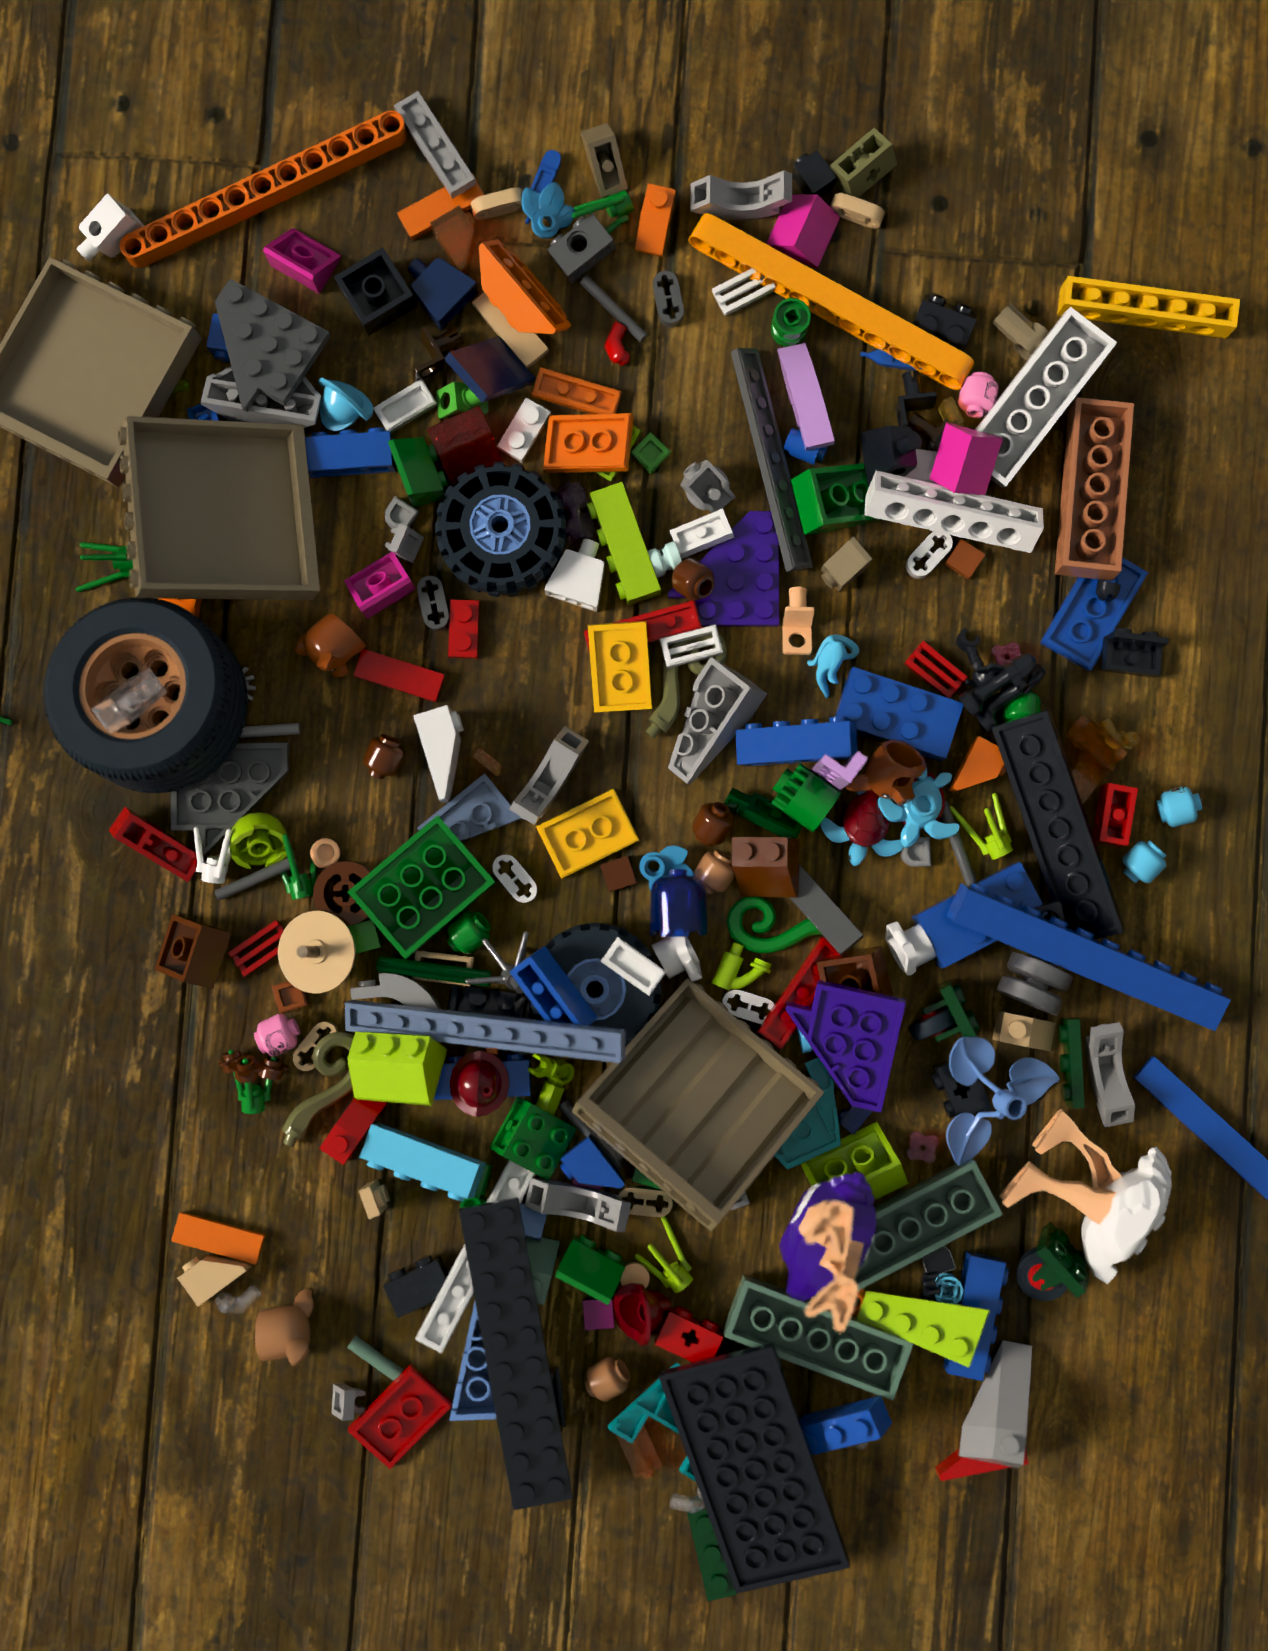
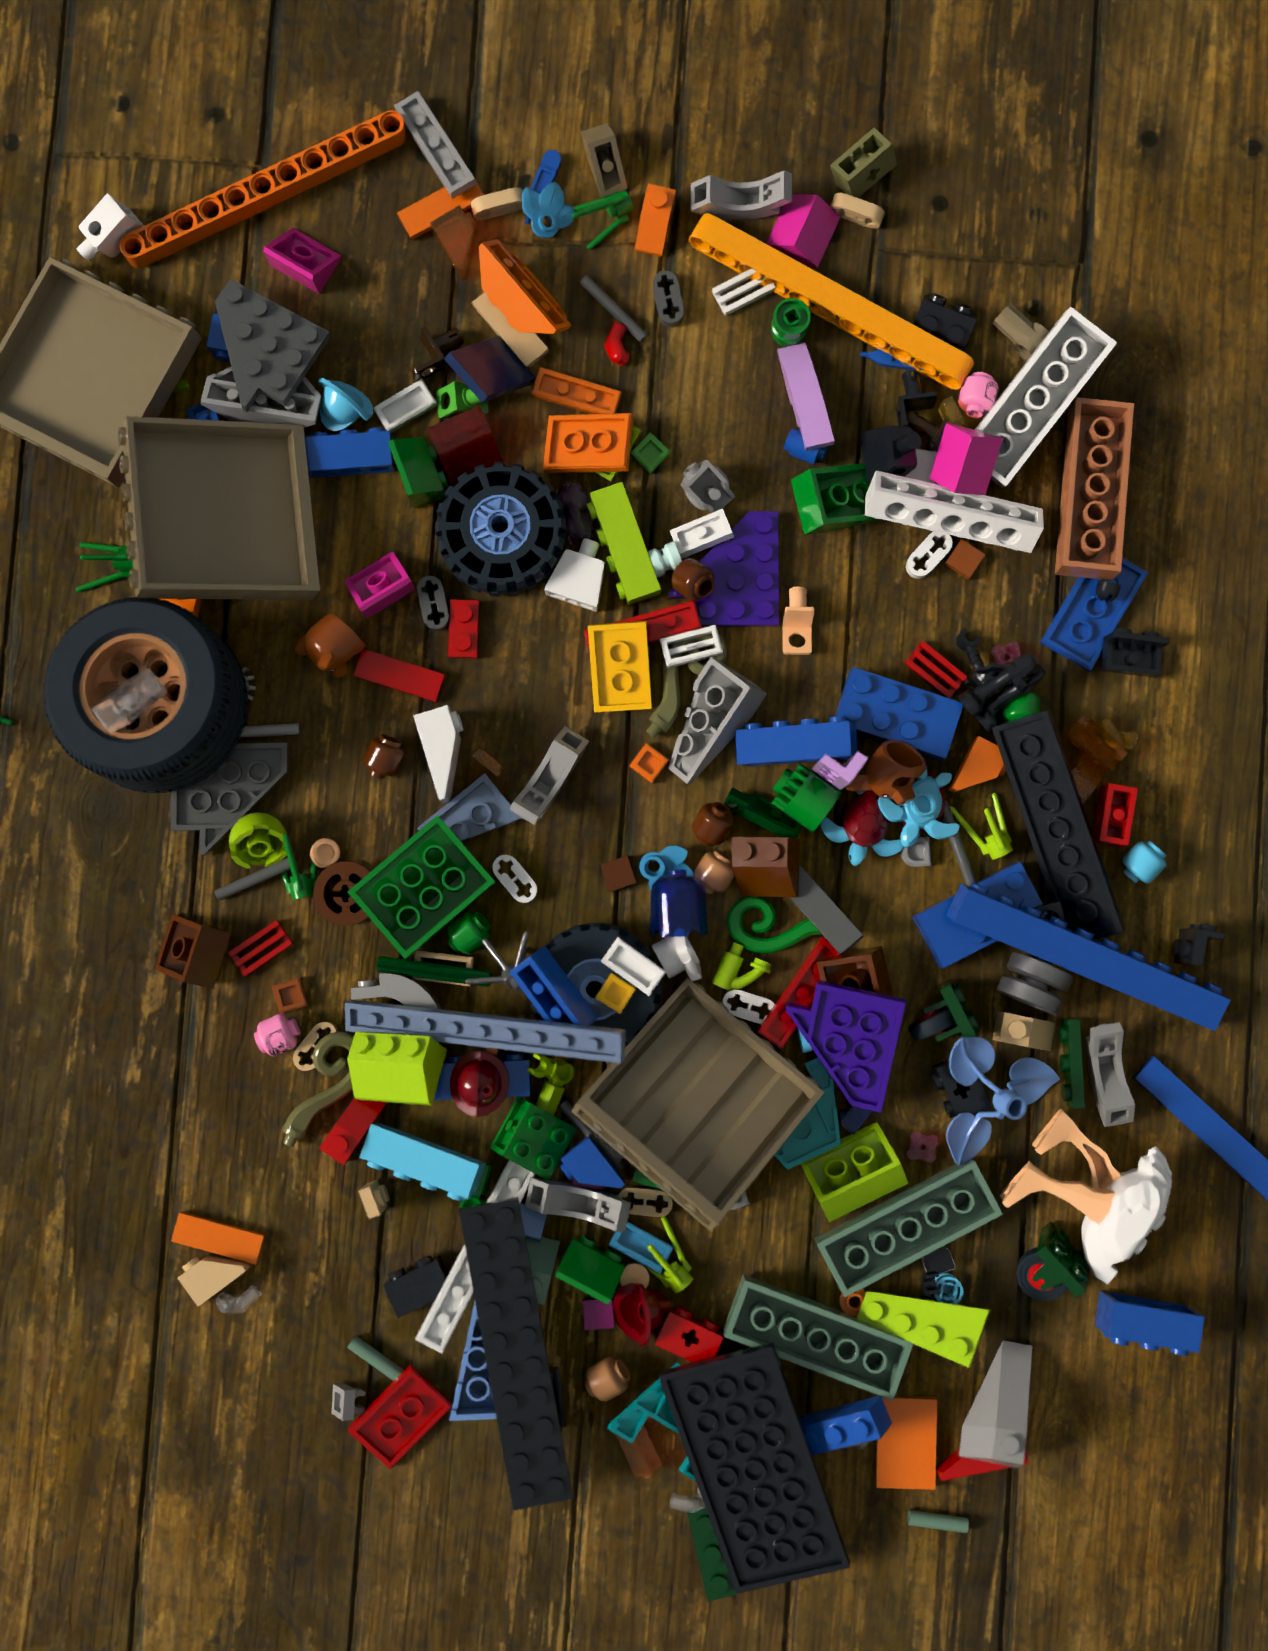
red slope [109,806,204,882] -> none
white plant [194,827,232,884] -> none
plant [218,1049,289,1114] -> none
medium nougat piece [255,1288,314,1366] -> none
tan piece [278,911,355,993] -> none
black brick [334,247,417,336] -> none
bright green tile [348,920,382,954] -> none
light grey tile [385,496,420,529] -> none
light grey tile [385,524,424,563] -> none
dark blue torso [407,258,478,331] -> none
black plate [442,985,535,1056] -> none
white plate [497,398,551,463] -> none
yellow tile [536,789,639,879] -> none
dark grey brick [547,213,616,284] -> none
dark grey tile [731,348,813,572] -> none
animal [779,1173,876,1332] -> none
black brick [792,150,837,198] -> none
medium azure piece [807,634,859,698] -> none
dark tan slope [821,536,872,592] -> none
white piece [885,921,936,976] -> none
blue brick [943,1251,1009,1381] -> none
yellow brick [1057,276,1240,338] -> none
medium azure head [1156,786,1202,827] -> none
none -> yellow tile [595,973,636,1014]
none -> dark azure tile [608,1221,674,1274]
none -> orange tile [629,743,669,783]
none -> orange tile [875,1395,937,1490]
none -> sand green piece [907,1510,969,1533]
none -> blue brick [1095,1291,1204,1356]
none -> black bracket [1172,924,1226,966]

